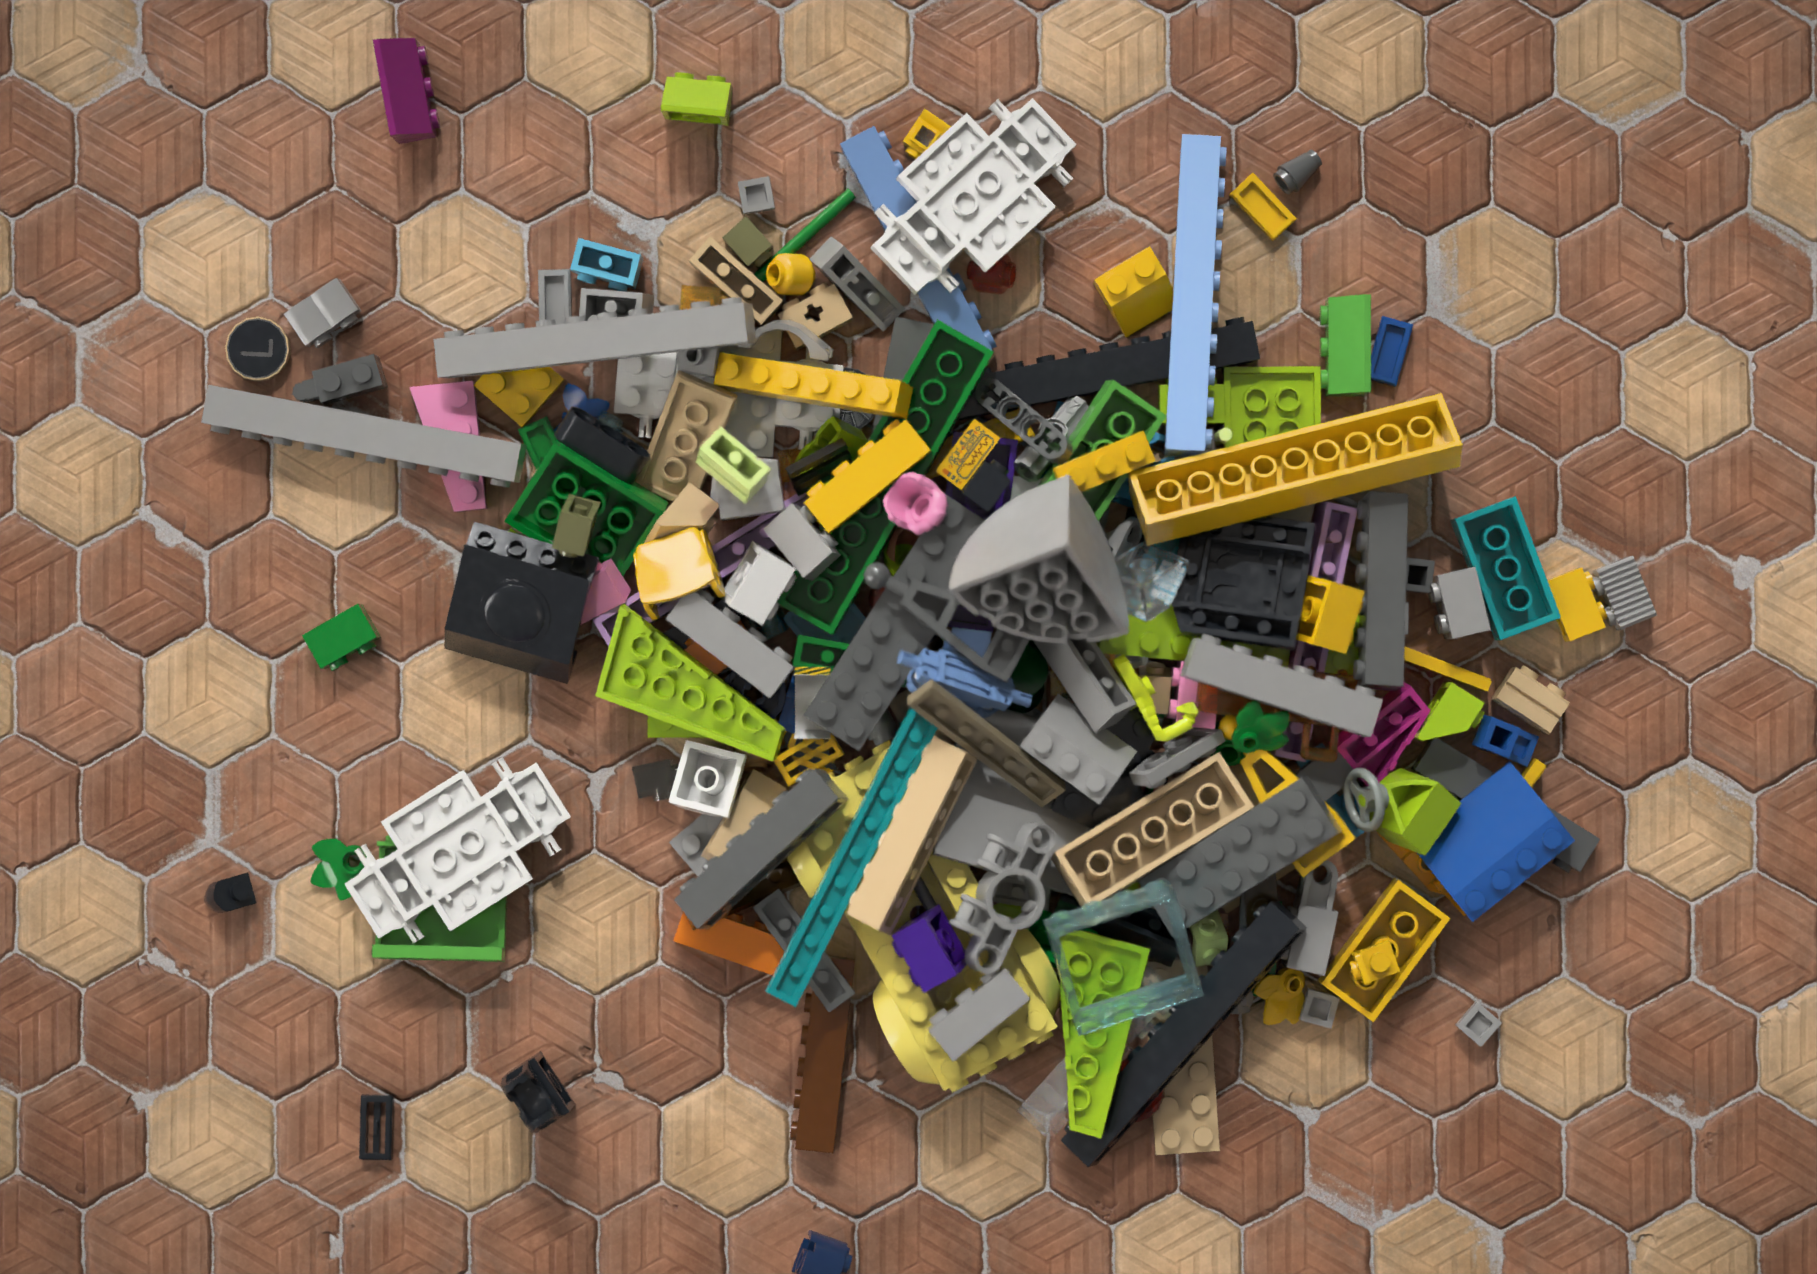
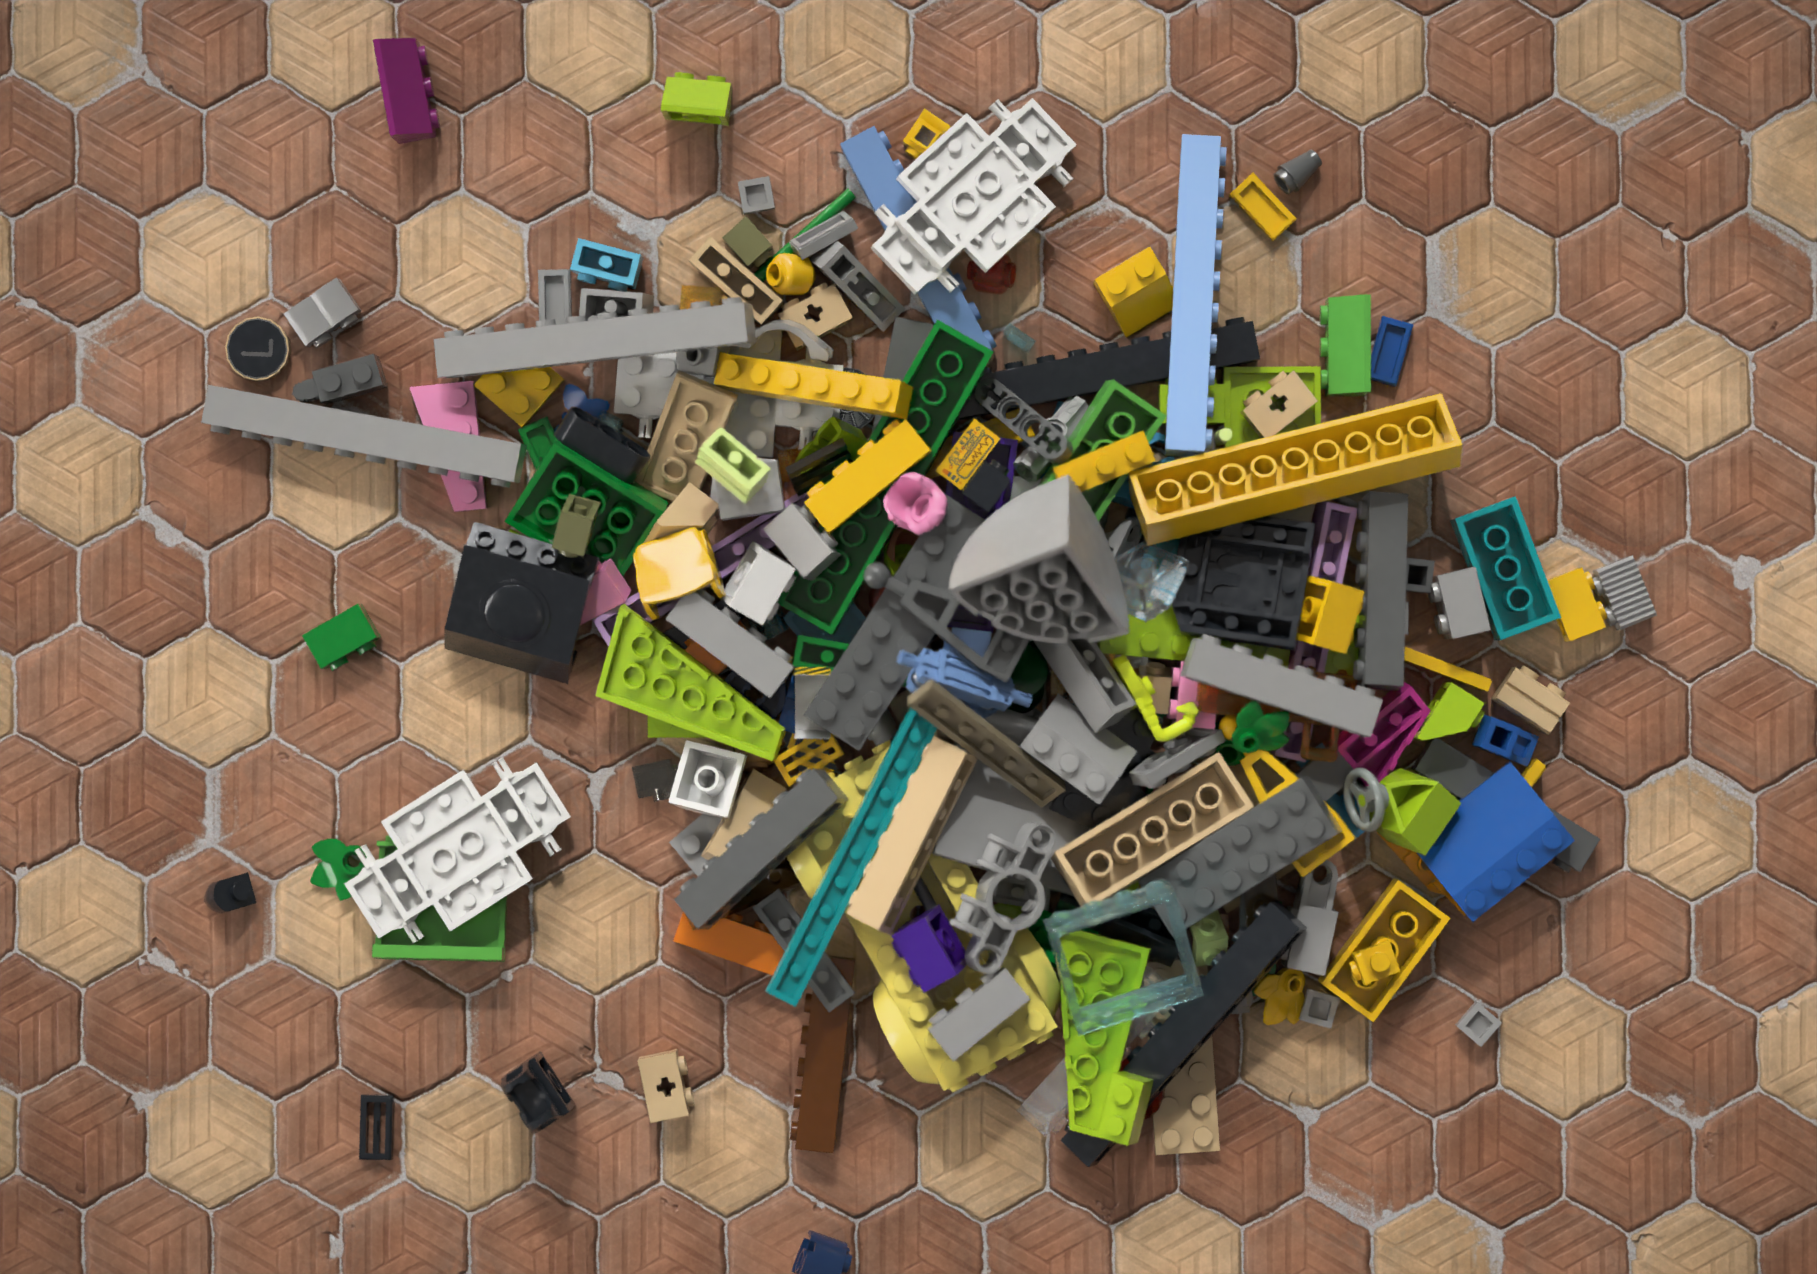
none -> tan brick [637,1049,695,1123]
none -> light grey tile [789,211,858,260]
none -> clear light blue tile [1002,323,1036,353]
none -> lime brick [1097,1071,1154,1146]
none -> tan brick [1240,371,1318,438]

